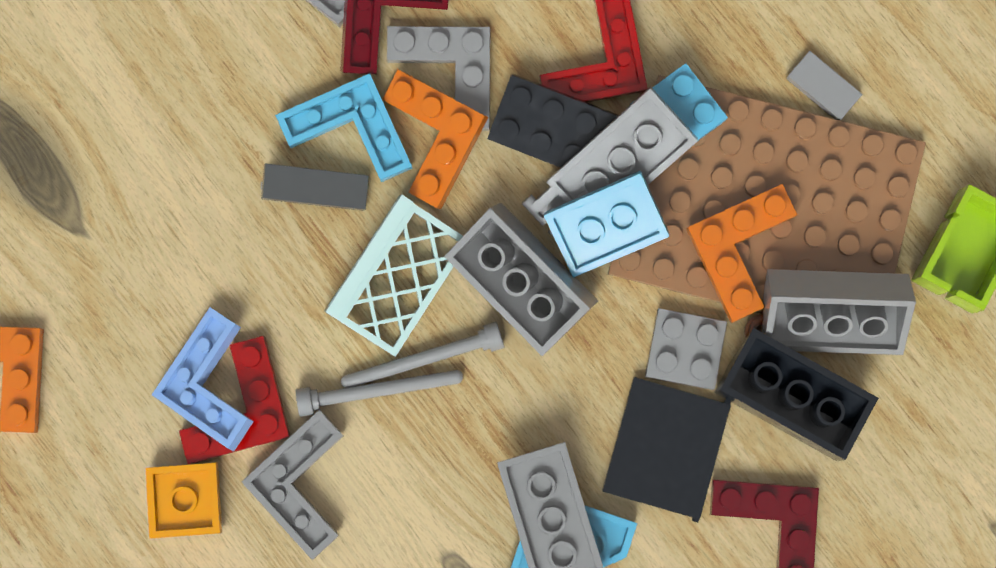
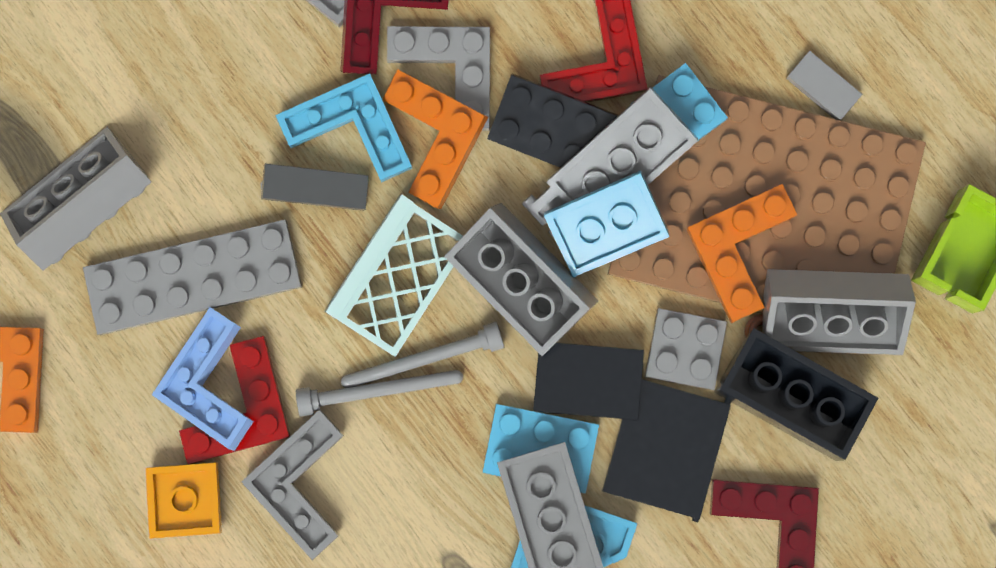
none -> light grey slope [0,127,151,271]
none -> light grey plate [83,220,302,336]
none -> medium azure plate [483,404,599,494]
none -> black tile [533,343,644,421]

